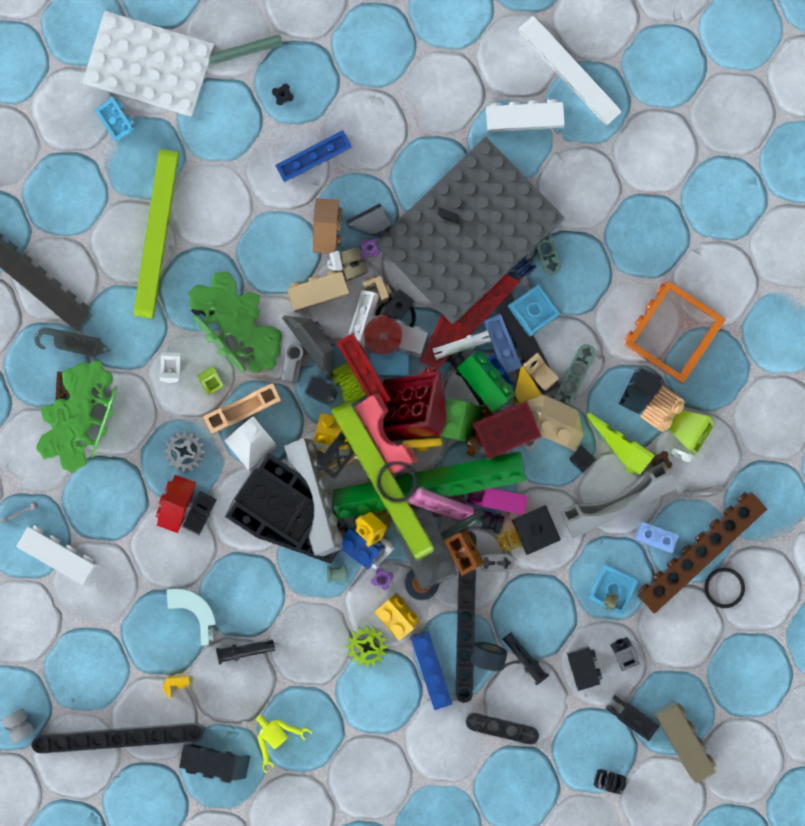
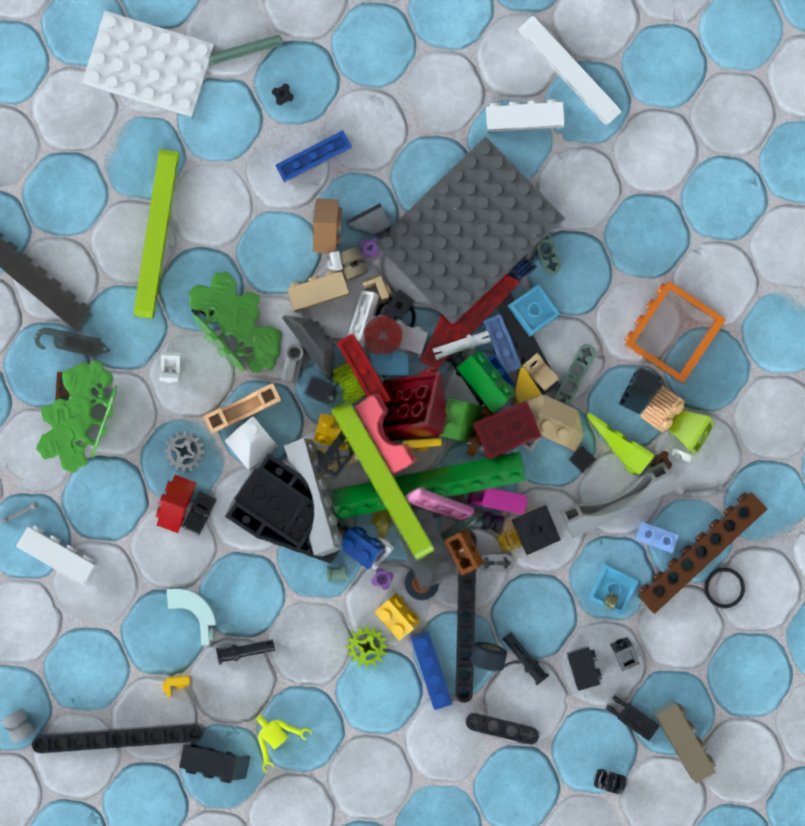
medium azure bracket [94,96,135,143] -> none
lime slope [197,366,225,395] -> none
yellow brick [355,512,387,547] -> none
black tyre [377,461,418,503] -> none
black tile [437,207,460,224] -> none

